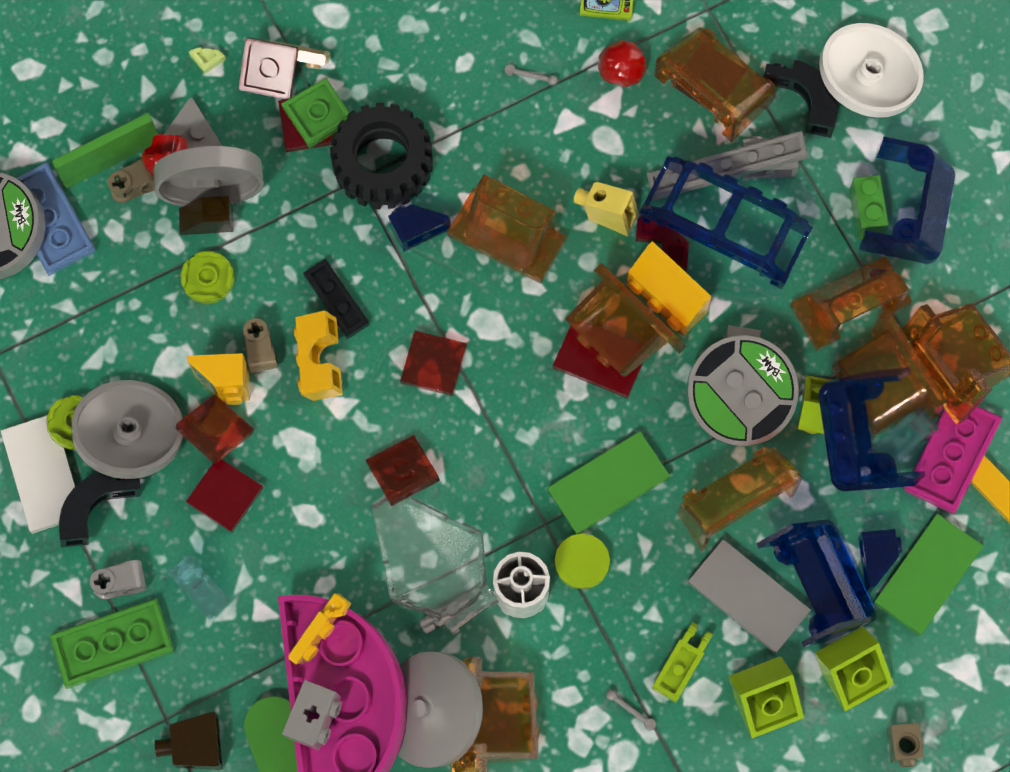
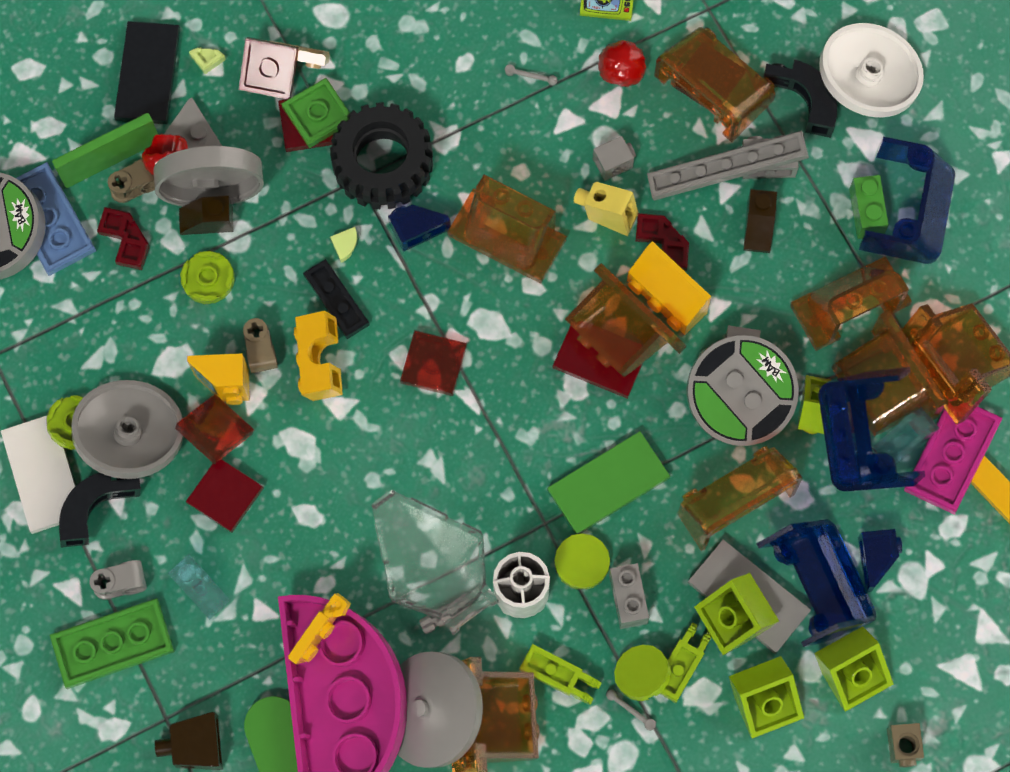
light grey brick [282,680,342,751] -> none
clear red tile [365,435,440,506] -> none
clear blue windscreen [637,156,813,289] -> none
bright green tile [874,514,984,636] -> none
none -> dark red tile [97,207,149,270]
none -> black tile [114,21,180,124]
none -> yellowish green tile [330,227,358,263]
none -> lime hinge [519,644,602,705]
none -> light grey brick [593,136,636,181]
none -> light grey brick [609,563,649,629]
none -> lime tile [614,644,671,701]
none -> lime slope [694,573,779,655]
none -> dark brown slope [743,189,777,253]

